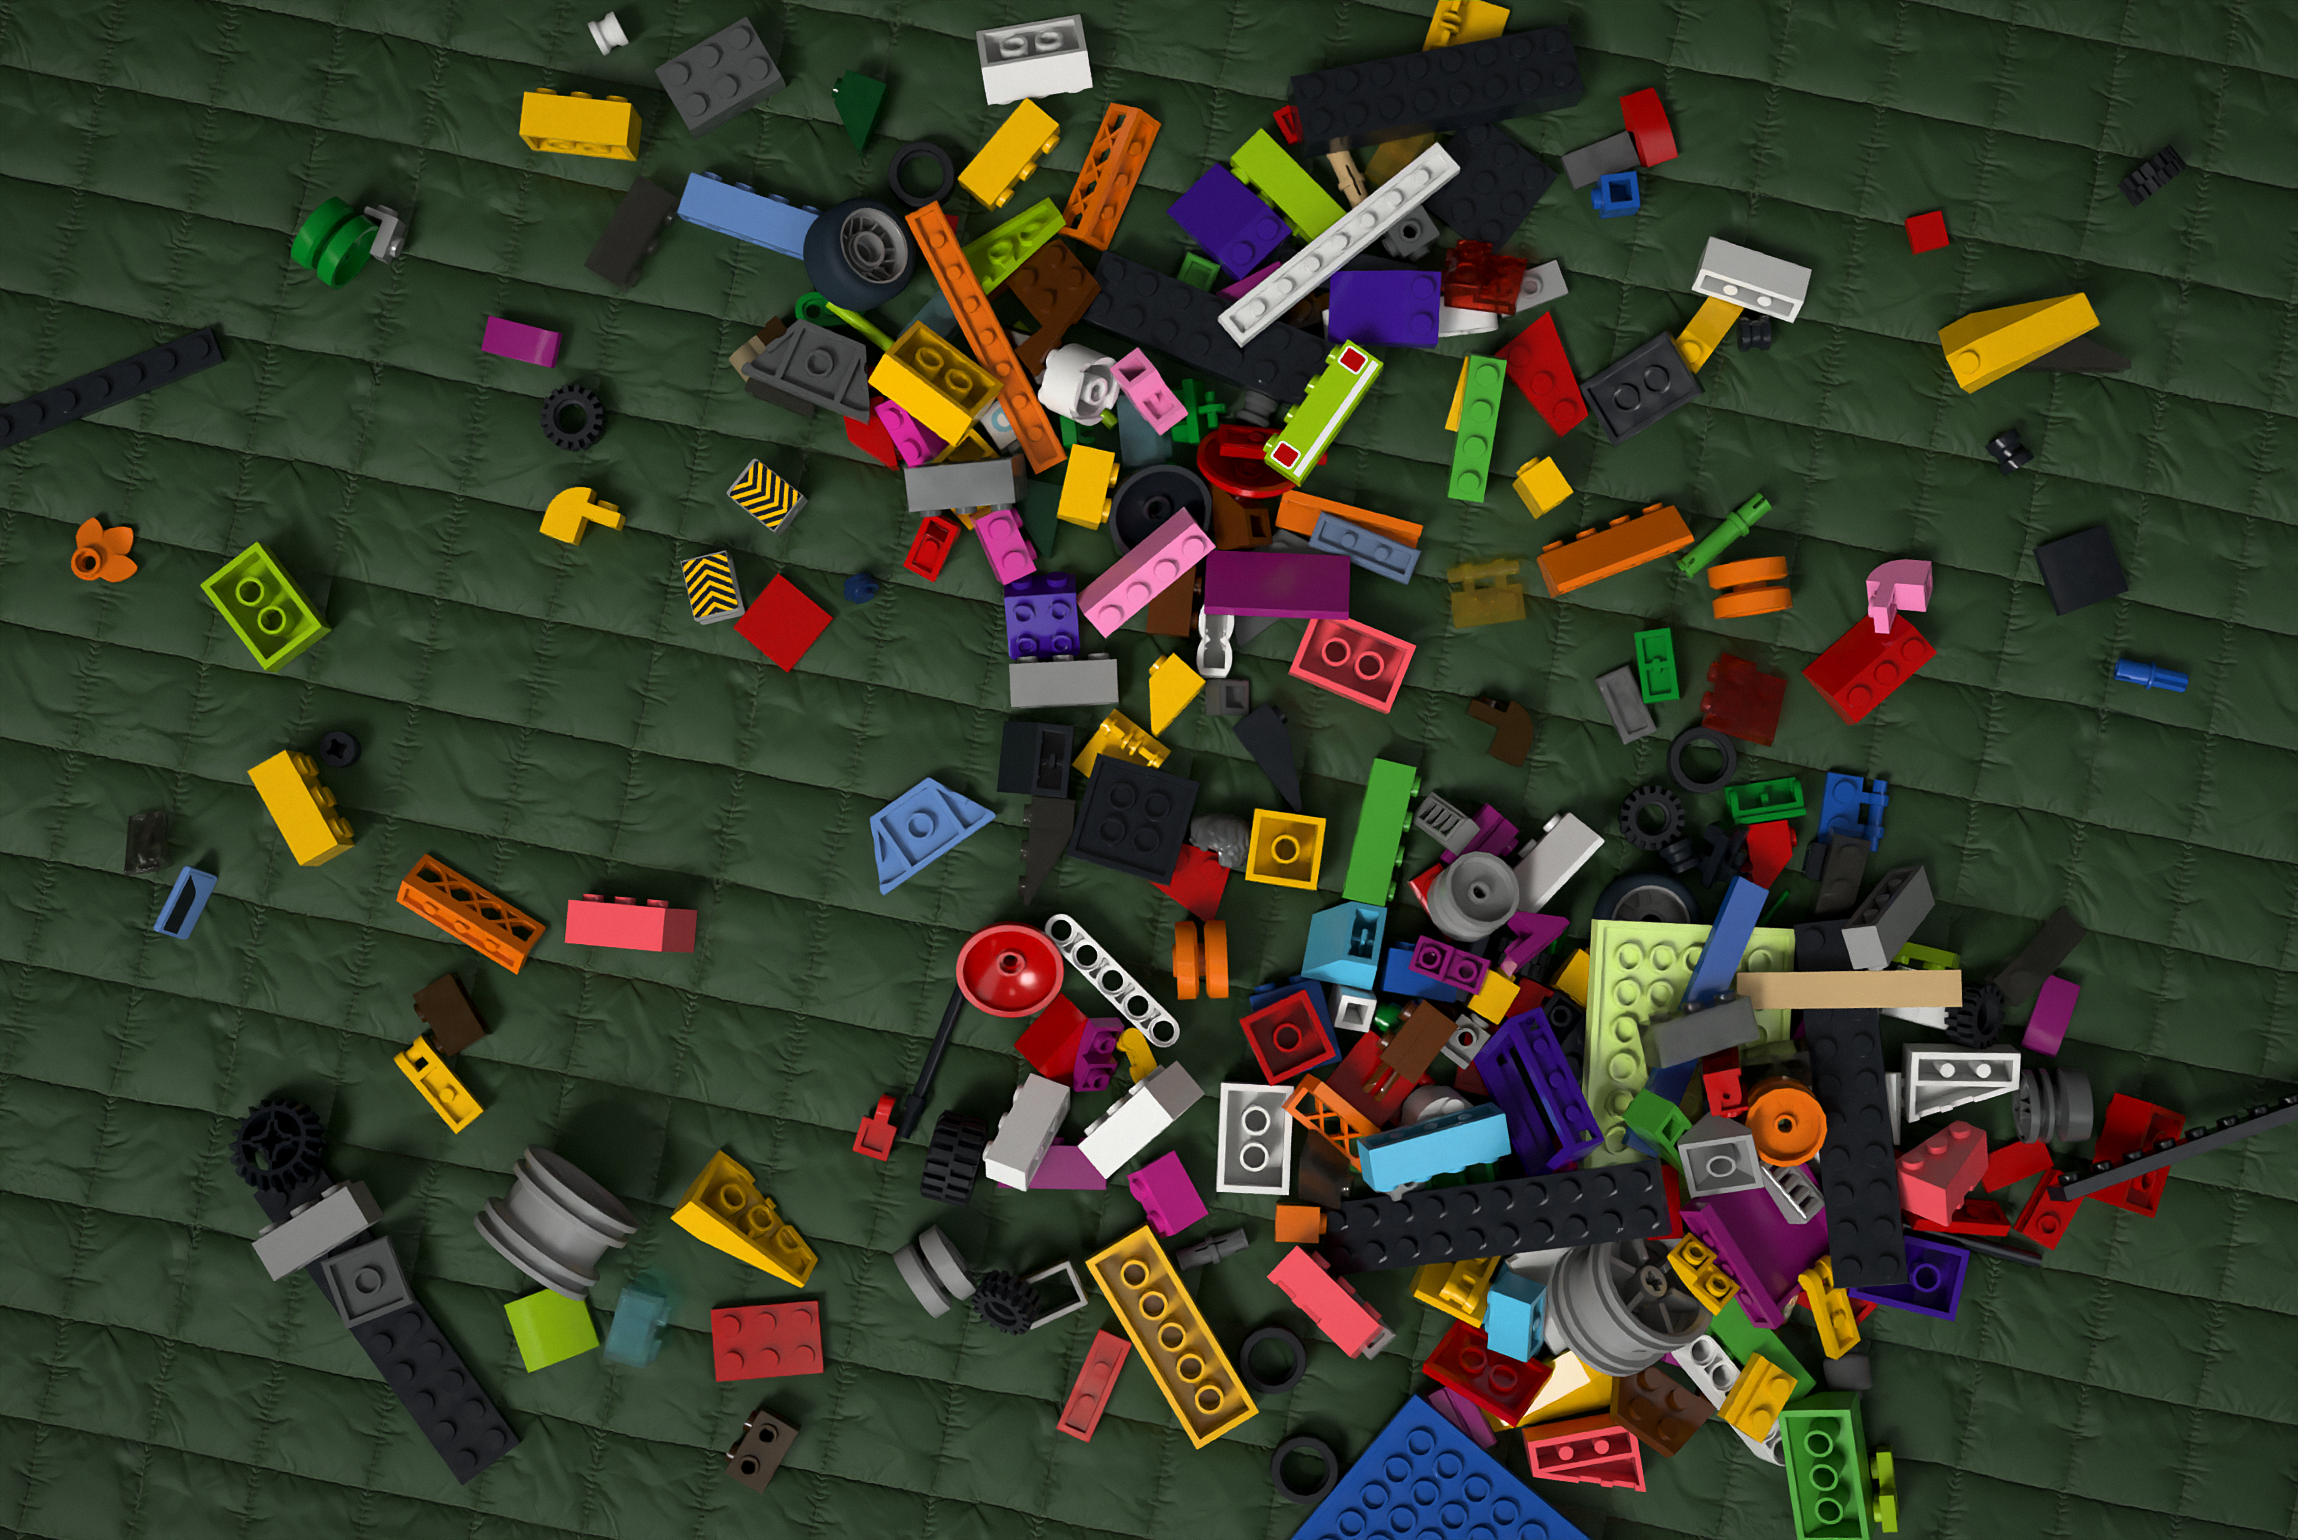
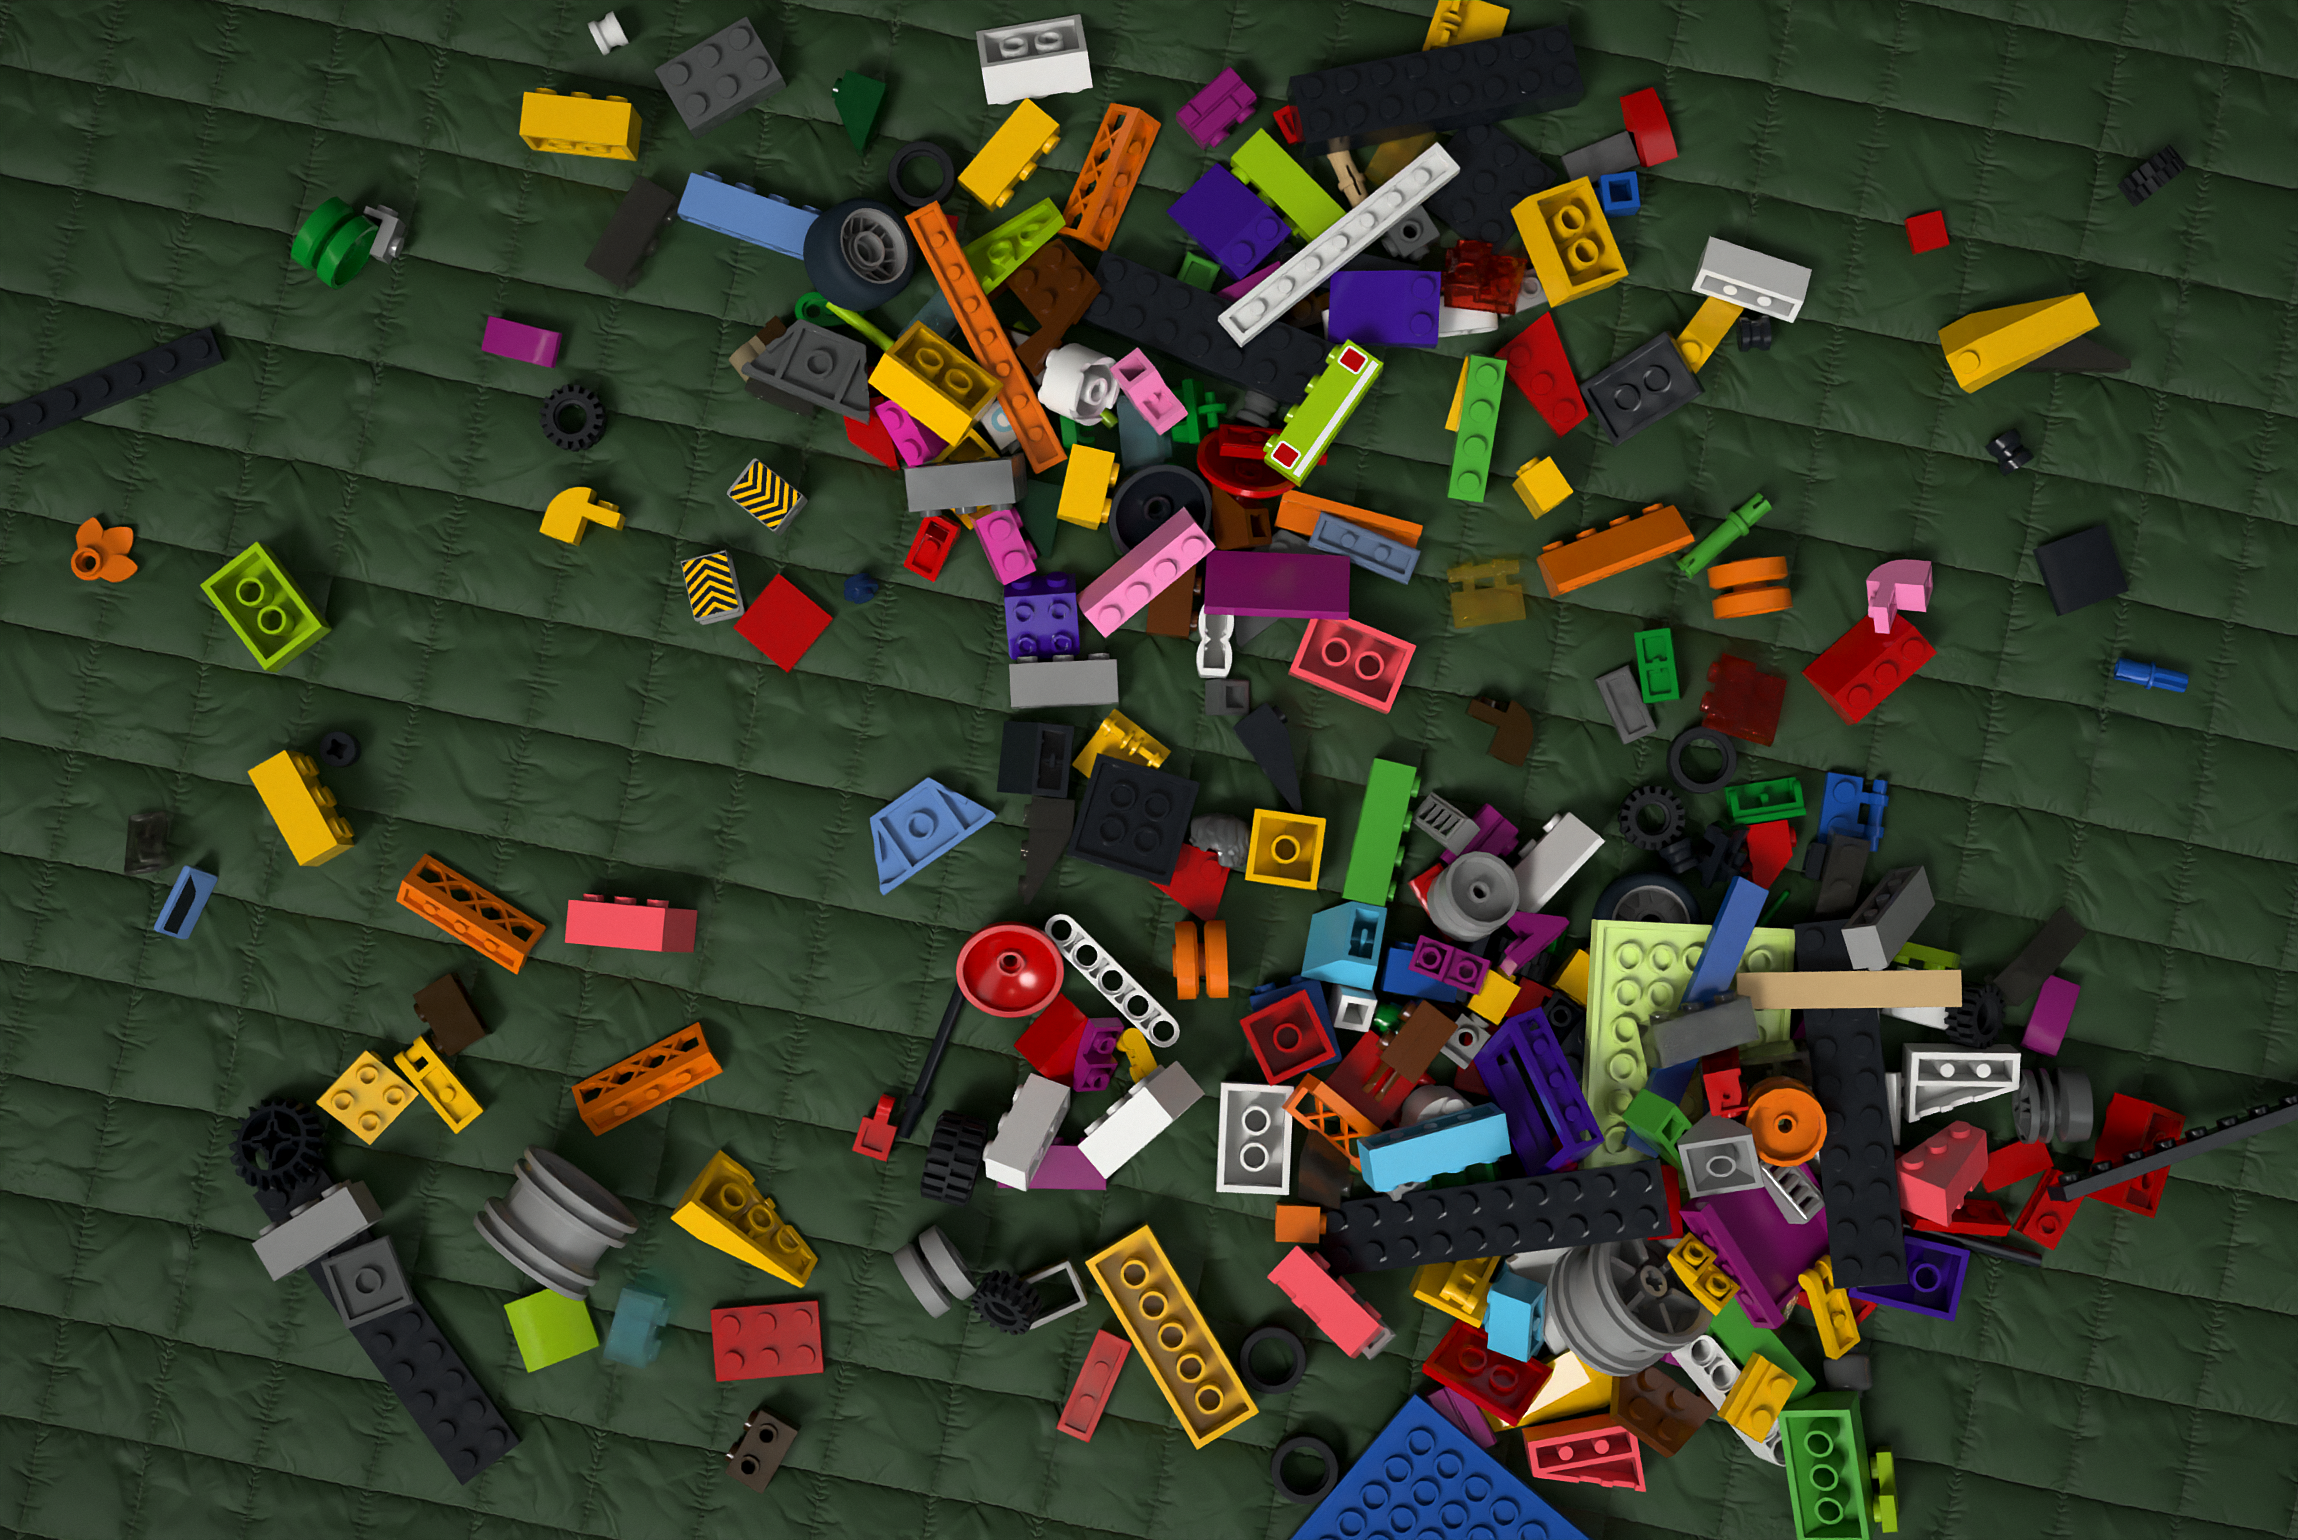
dark pink brick [1127,1151,1209,1239] -> none
yellow slope [1149,652,1206,738] -> none
dark grey pin [1175,1227,1250,1273] -> none
none -> yellow hinge [316,1049,419,1145]
none -> orange fence [571,1022,724,1137]
none -> magenta brick [1176,66,1257,150]
none -> yellow brick [1510,176,1629,308]

